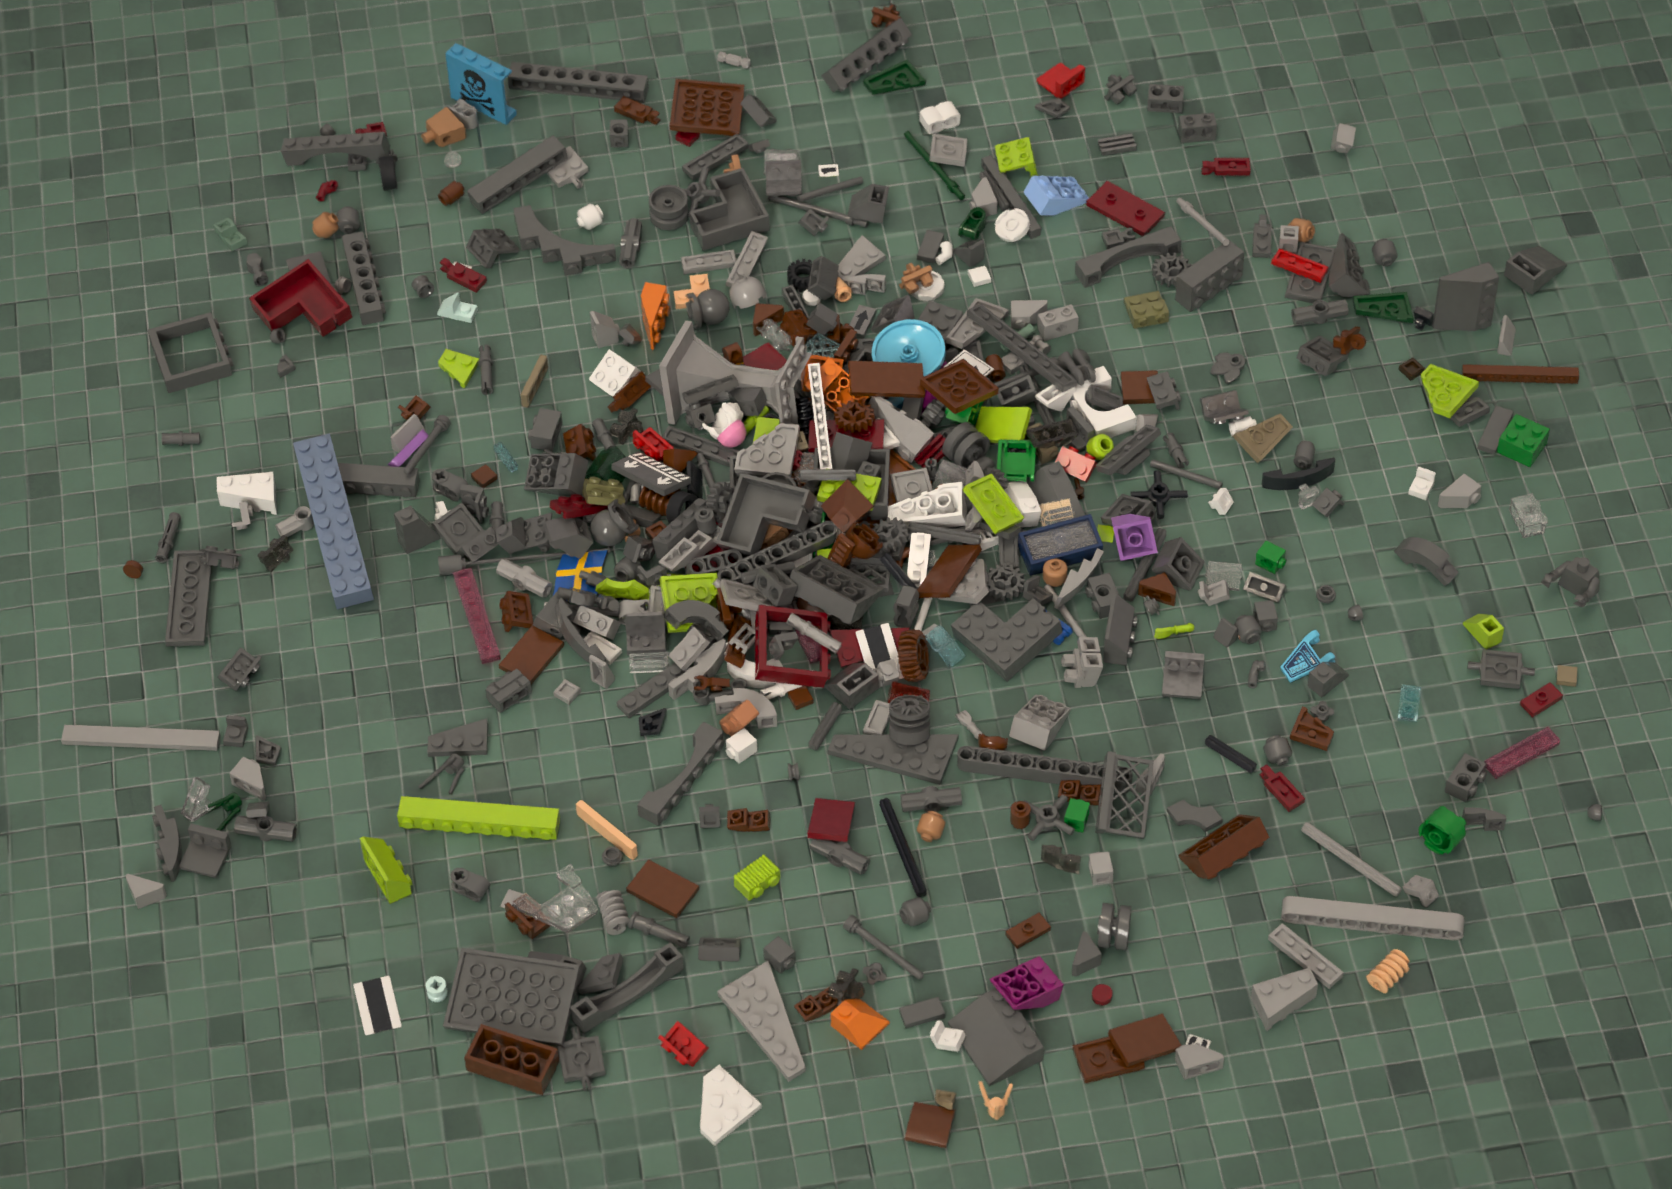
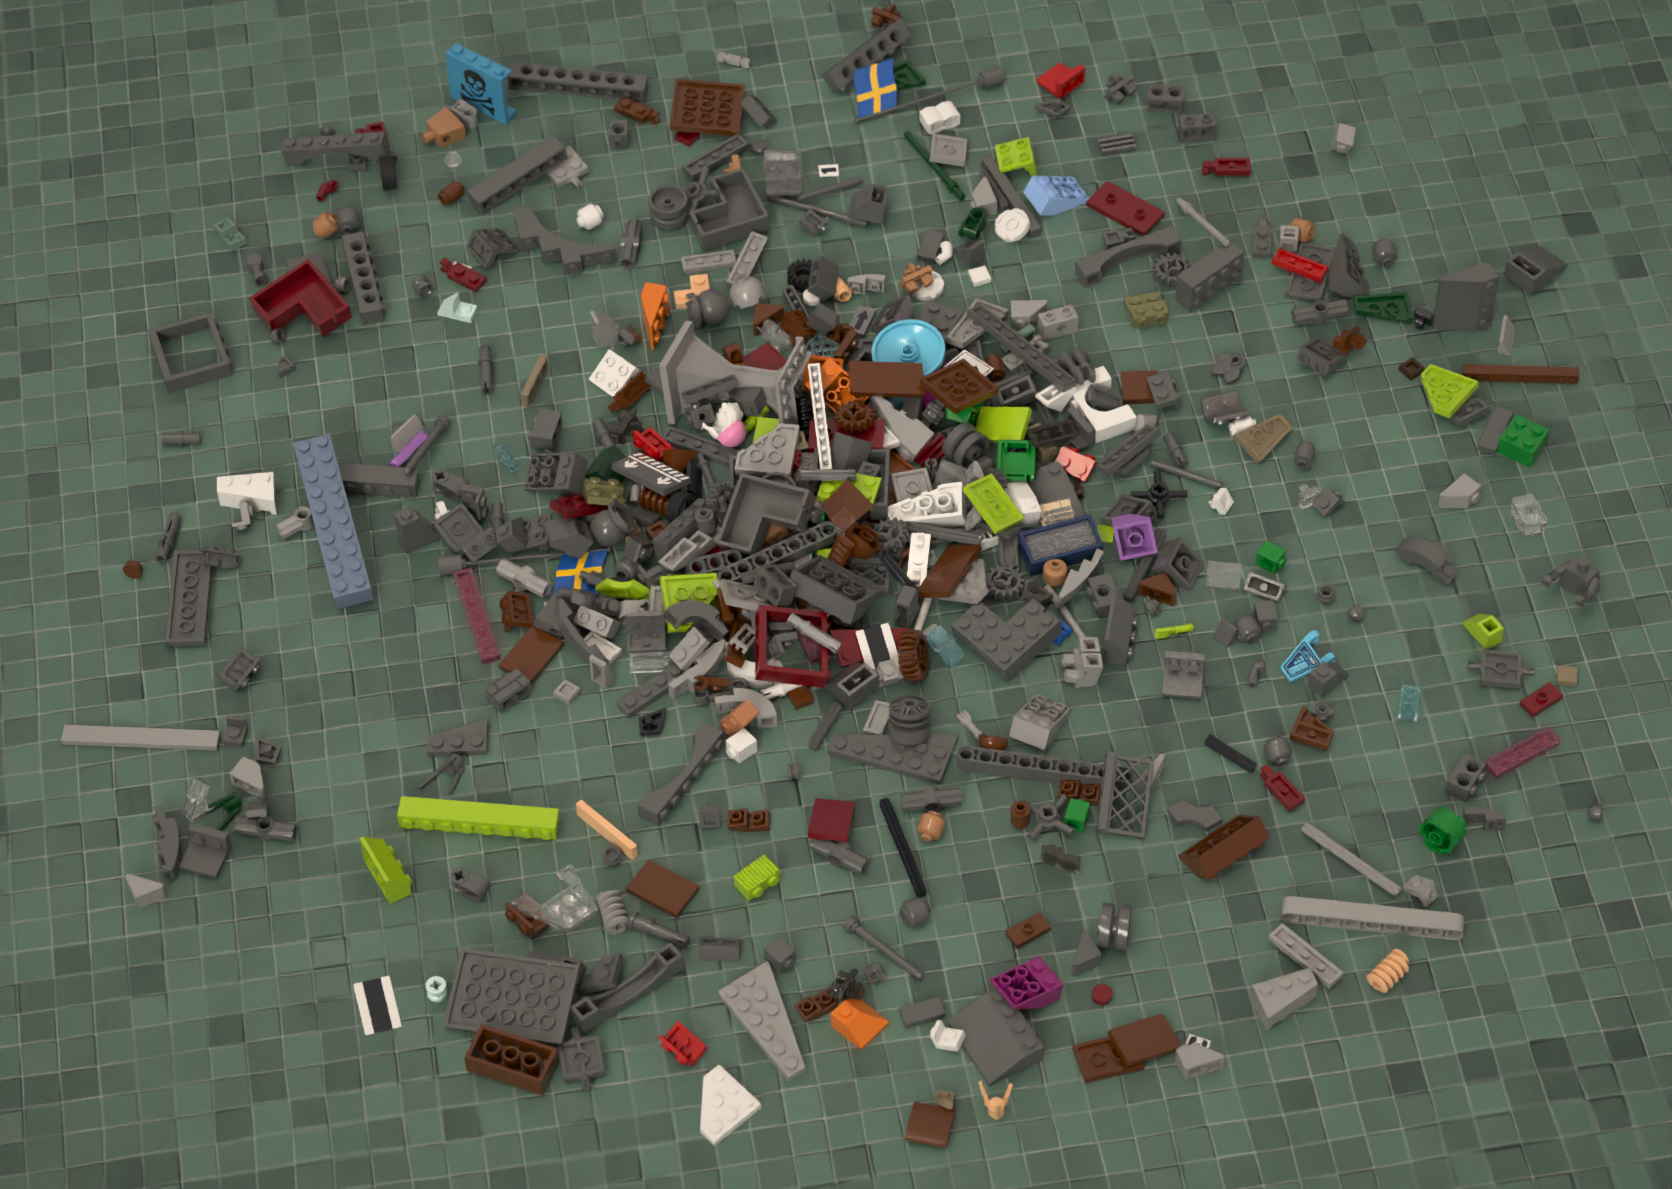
clear smoke hips [258,535,293,572] -> none
reddish brown bracket [398,395,431,420] -> none
lime wing [438,349,479,388] -> none
reddish brown tile [471,464,498,488] -> none
light grey sticker [500,889,525,908] -> none
reddish brown bracket [563,424,596,461] -> none
light grey wing [838,235,886,284] -> none
clear red slope [887,681,930,703] -> none
lime head [1086,434,1114,460] -> none
light grey brick [1088,852,1113,885] -> none
light grey bracket [1198,580,1230,606] -> none
black slope [1261,457,1335,490] -> none
white bracket [1408,467,1436,500] -> none
none -> flag [854,58,1005,124]

